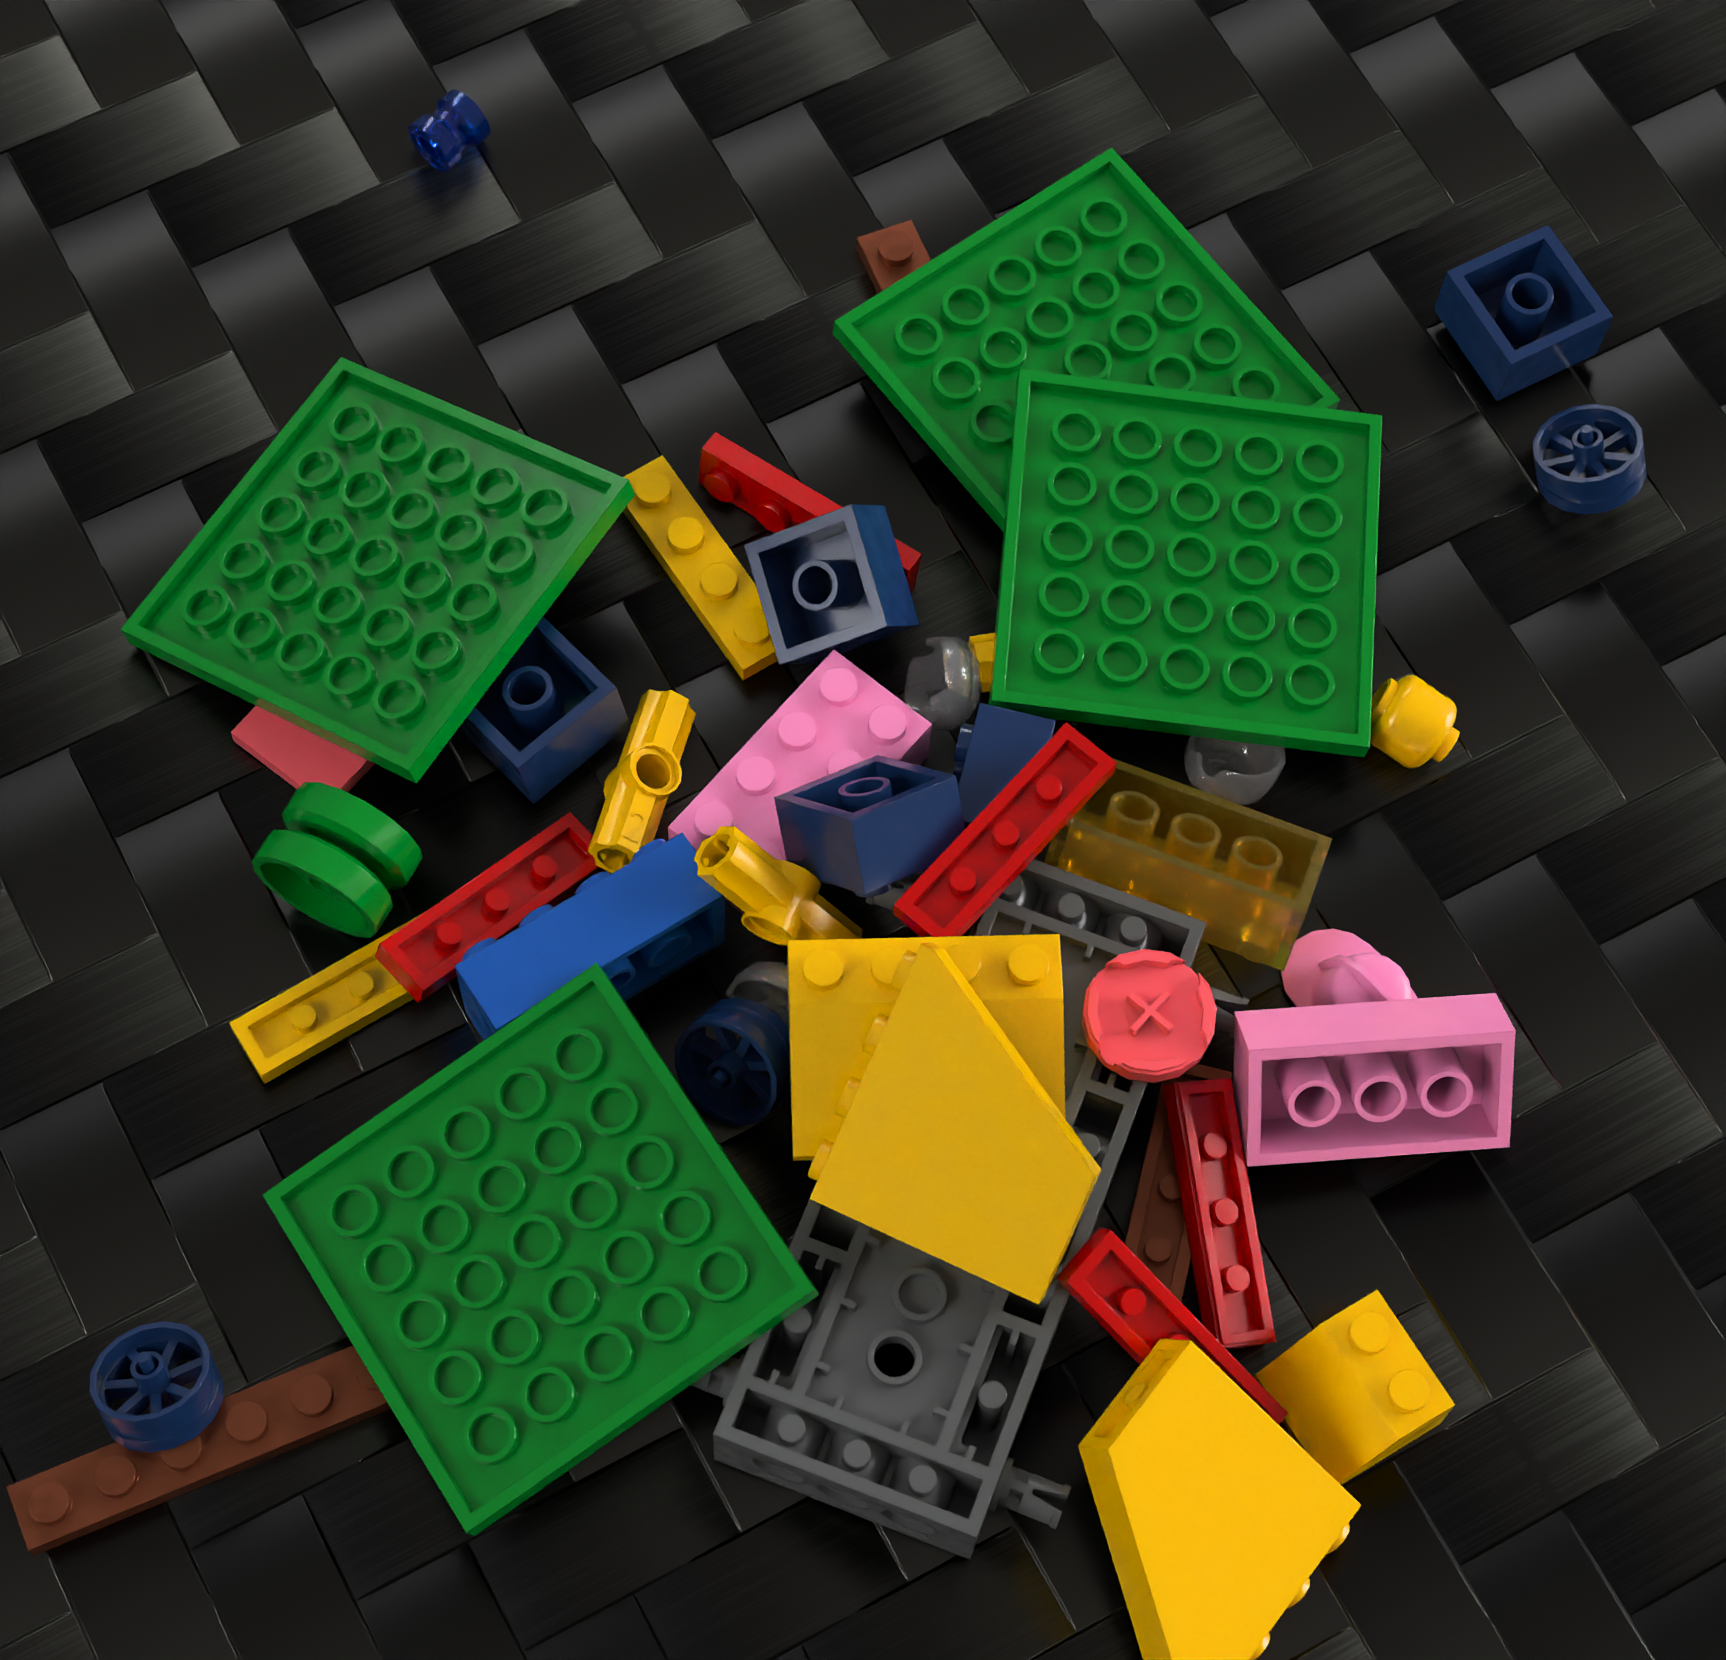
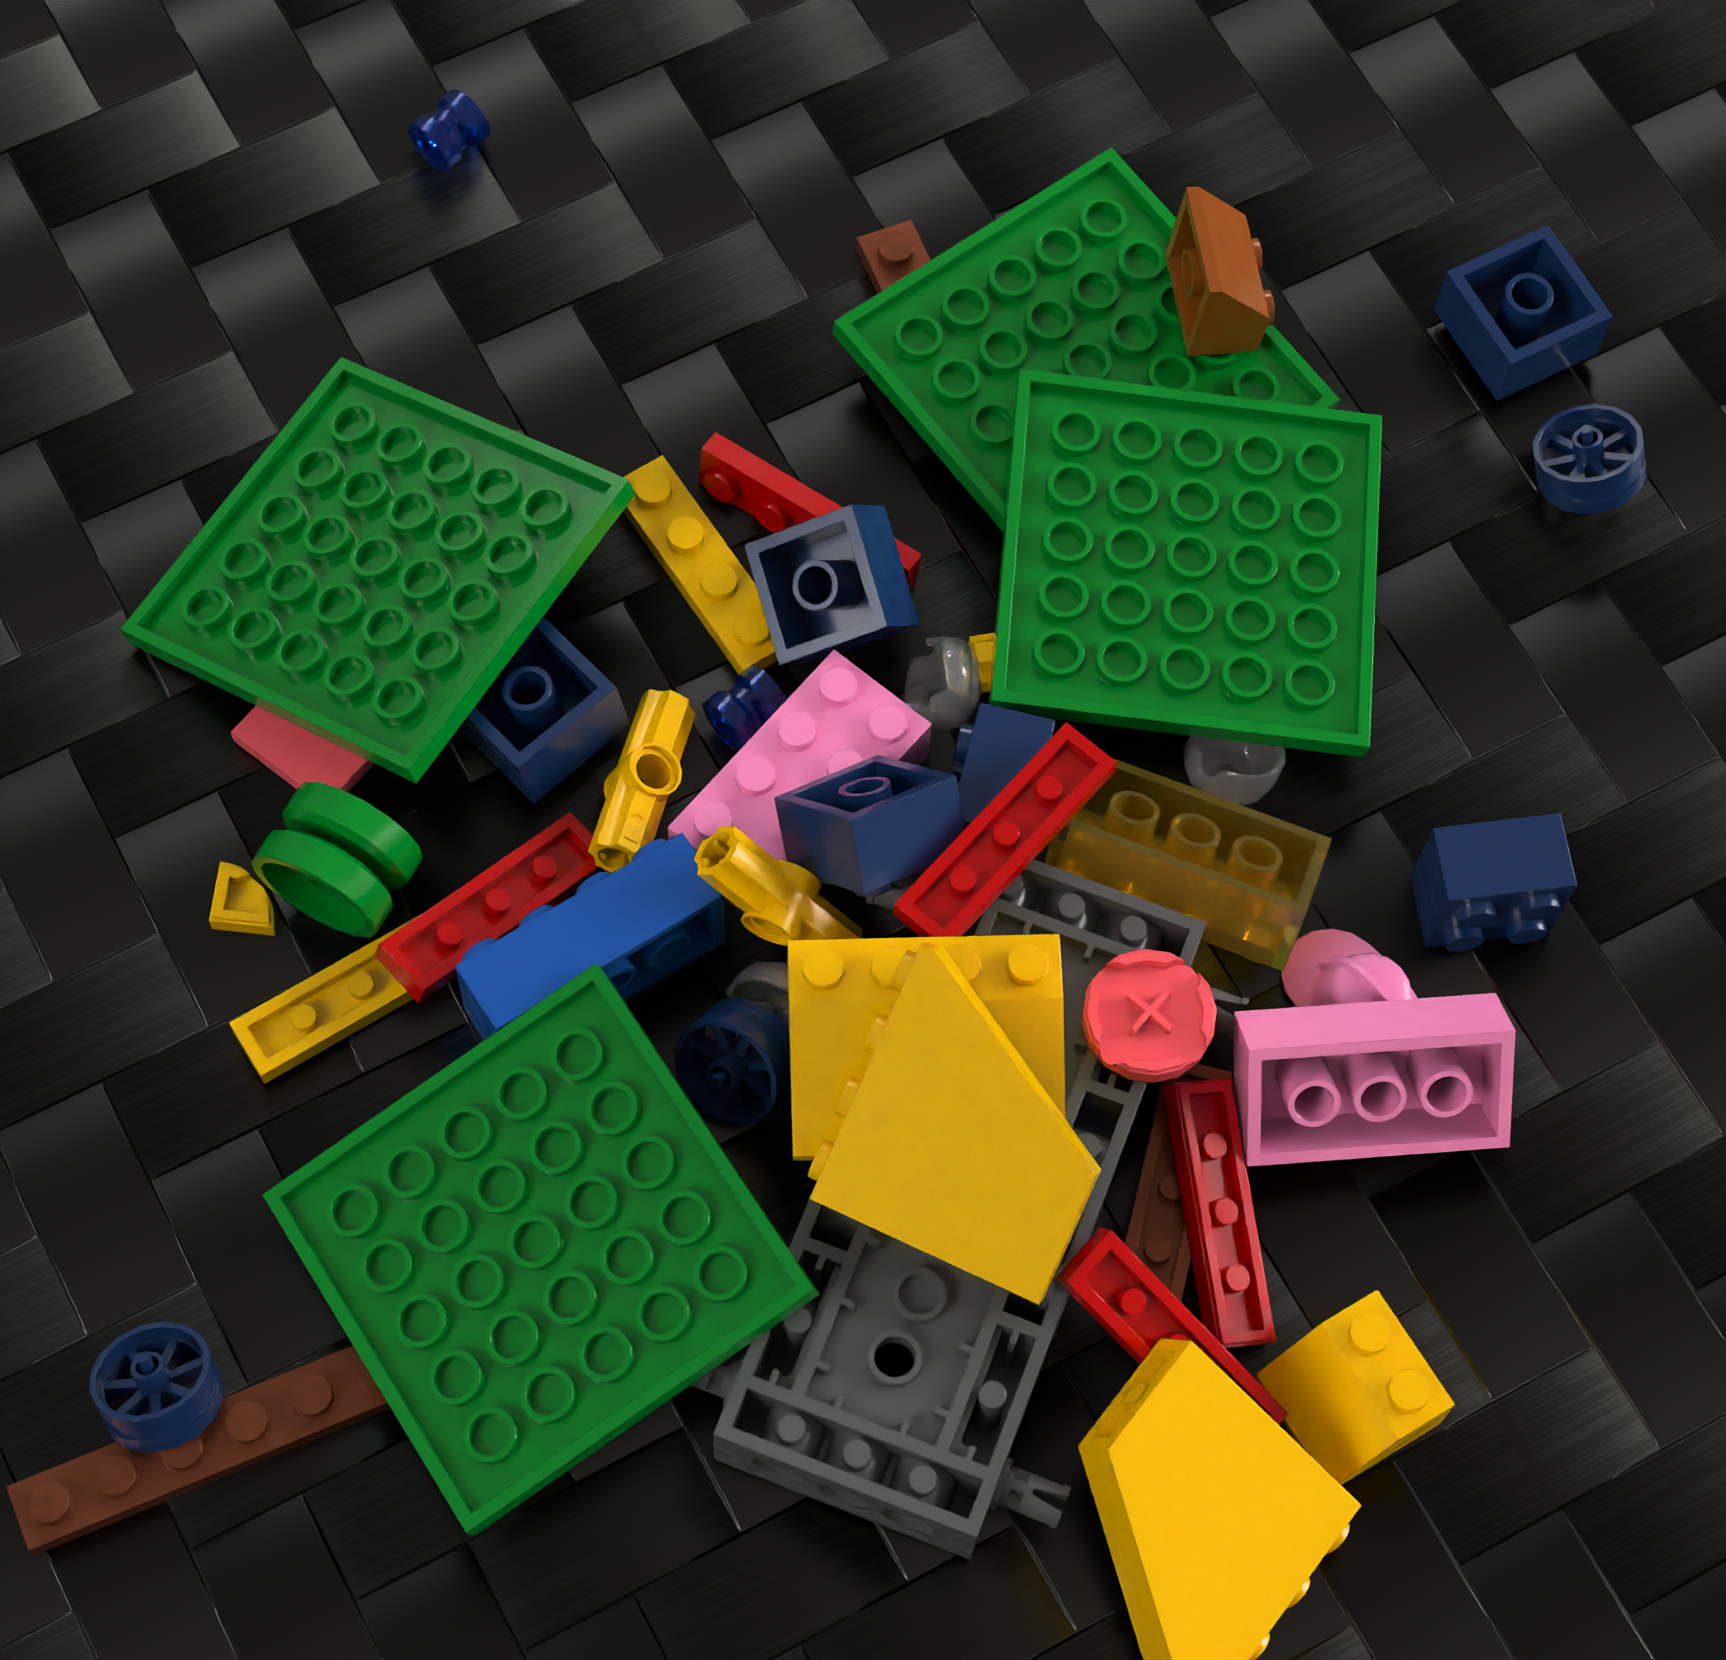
yellow head [1370,675,1460,768] -> none
none -> yellow tile [209,861,277,936]
none -> clear blue wheel [702,664,787,751]
none -> dark orange slope [1165,186,1275,357]
none -> dark blue brick [1411,813,1577,951]

